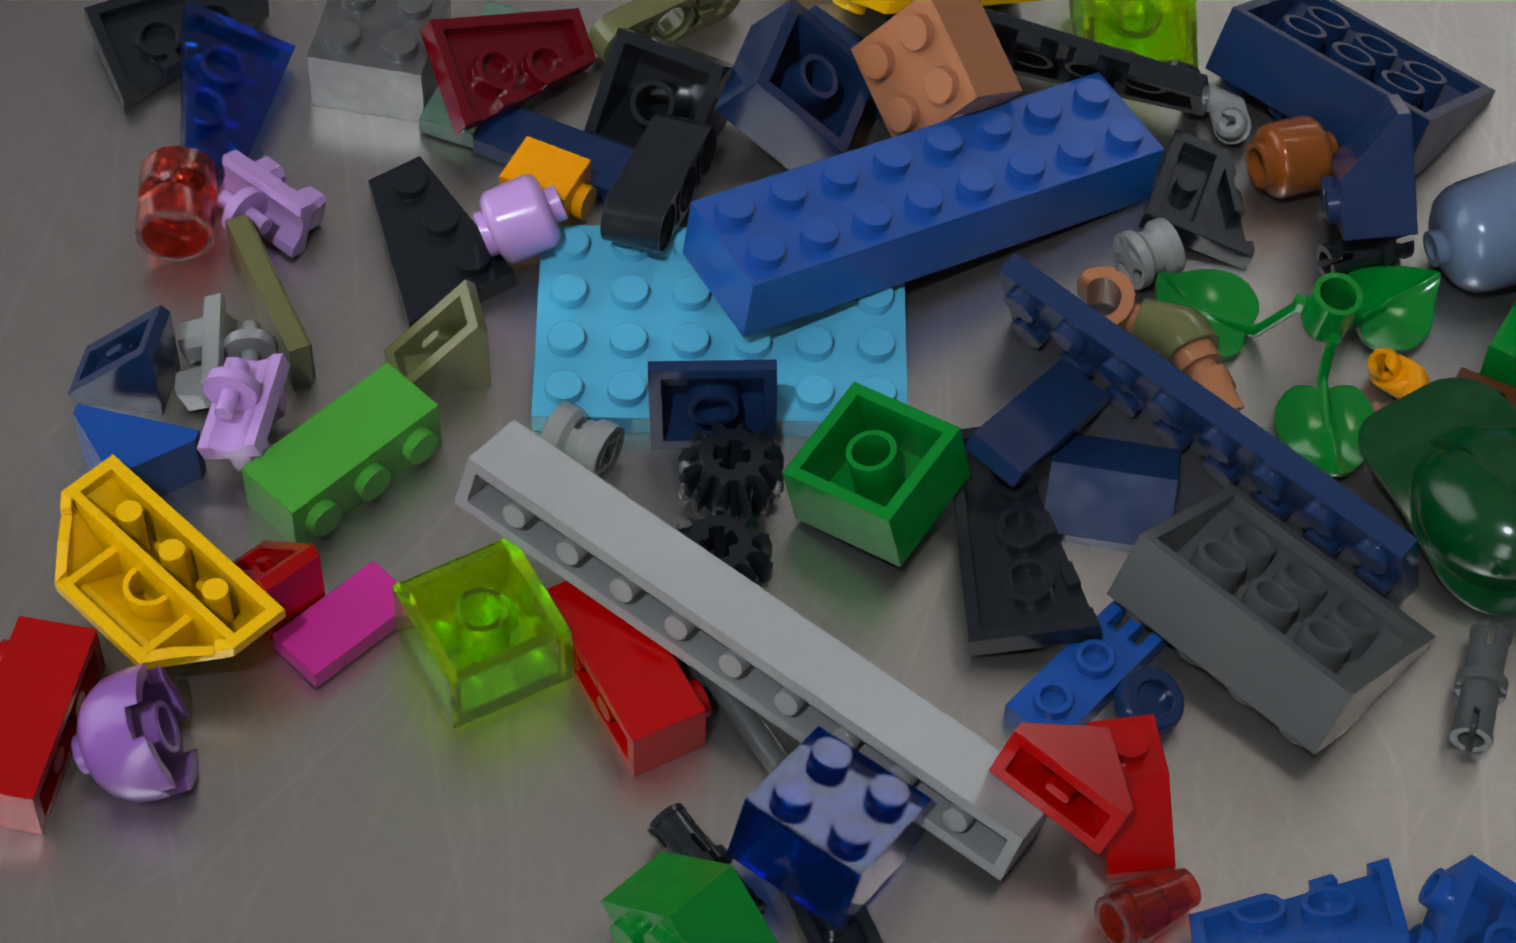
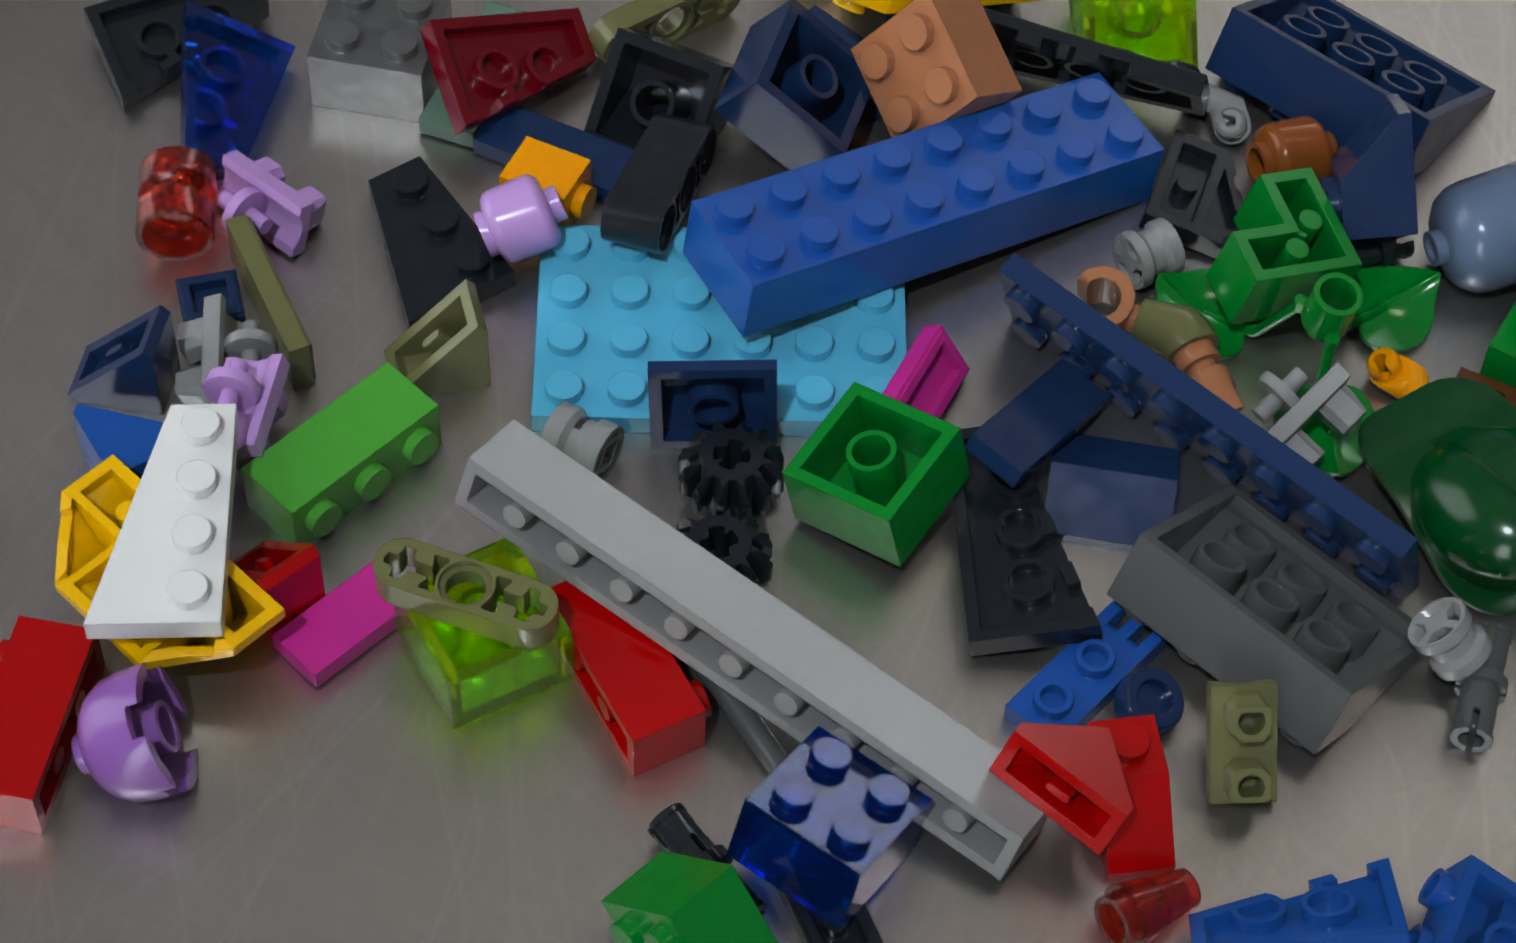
none -> white wing [83,404,239,639]
none -> dark blue tile [175,269,246,322]
none -> olive beam [373,538,559,649]
none -> dark pink tile [882,324,970,419]
none -> green brick [1206,167,1362,325]
none -> olive hips [1206,679,1278,804]
none -> light grey hips [1252,362,1367,465]
none -> light grey wheel [1408,597,1492,681]

